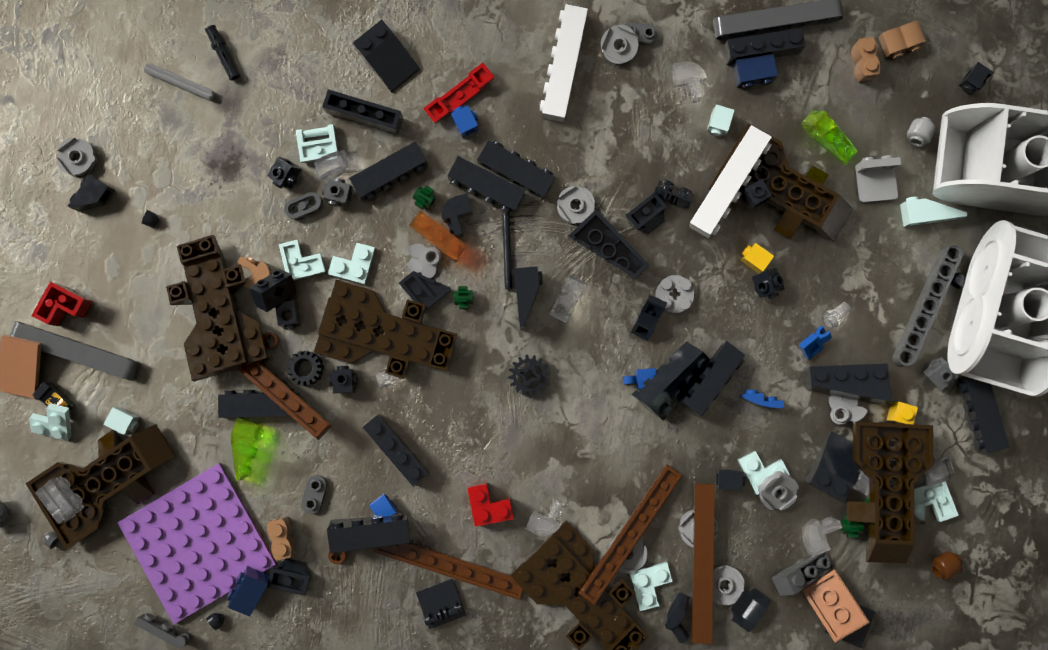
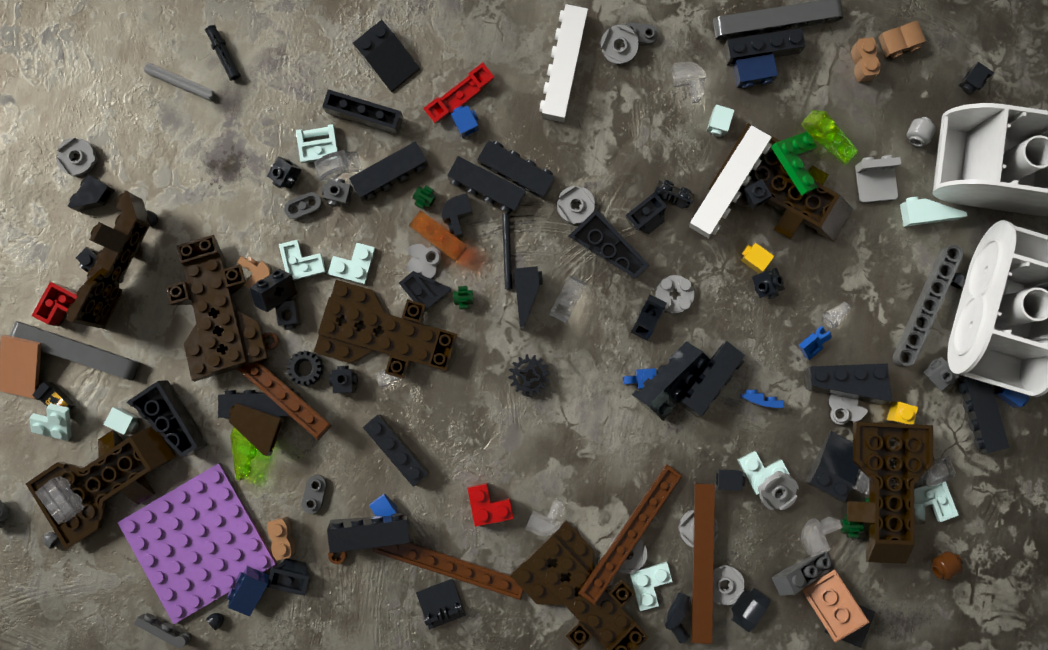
none -> dark brown piece [66,190,151,329]
none -> black brick [76,247,98,272]
none -> black wedge [127,380,207,457]
none -> dark brown slope [229,403,285,456]
none -> green plate [771,131,817,195]
none -> blue brick [994,387,1030,407]

